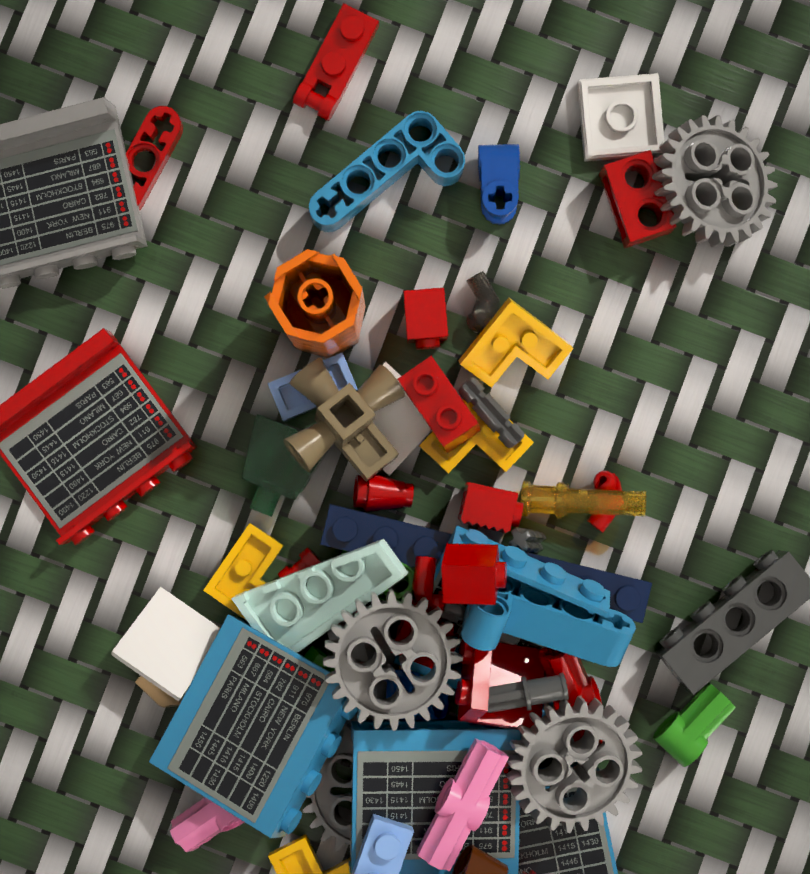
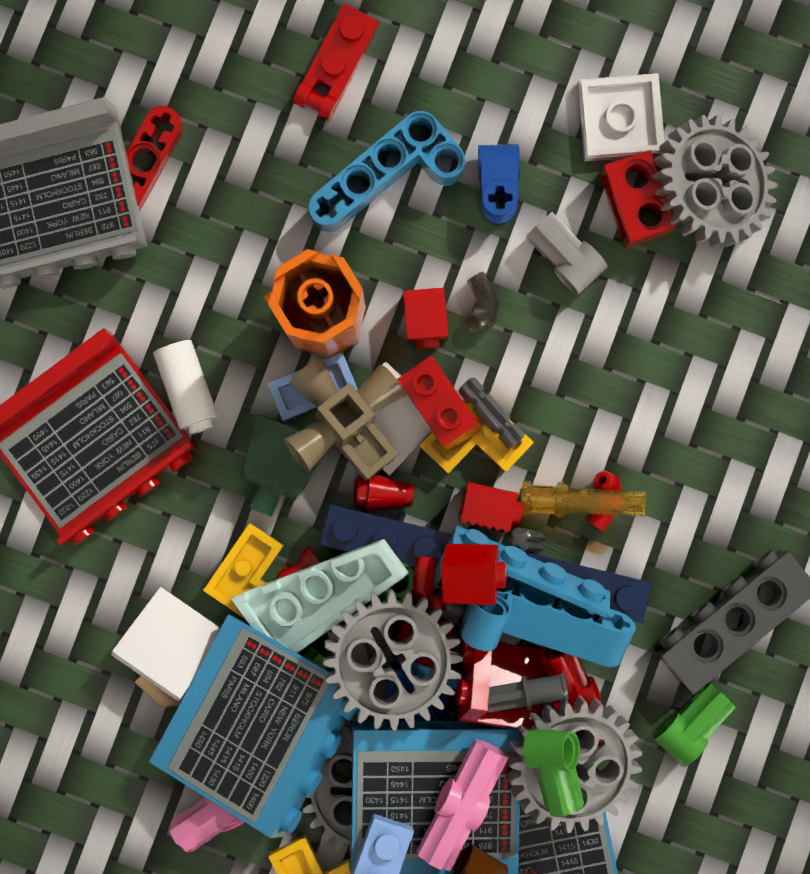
yellow plate [458,297,574,388] -> none
none -> white brick [153,340,218,435]
none -> bright green piece [523,729,584,817]
none -> light grey piece [526,212,608,295]

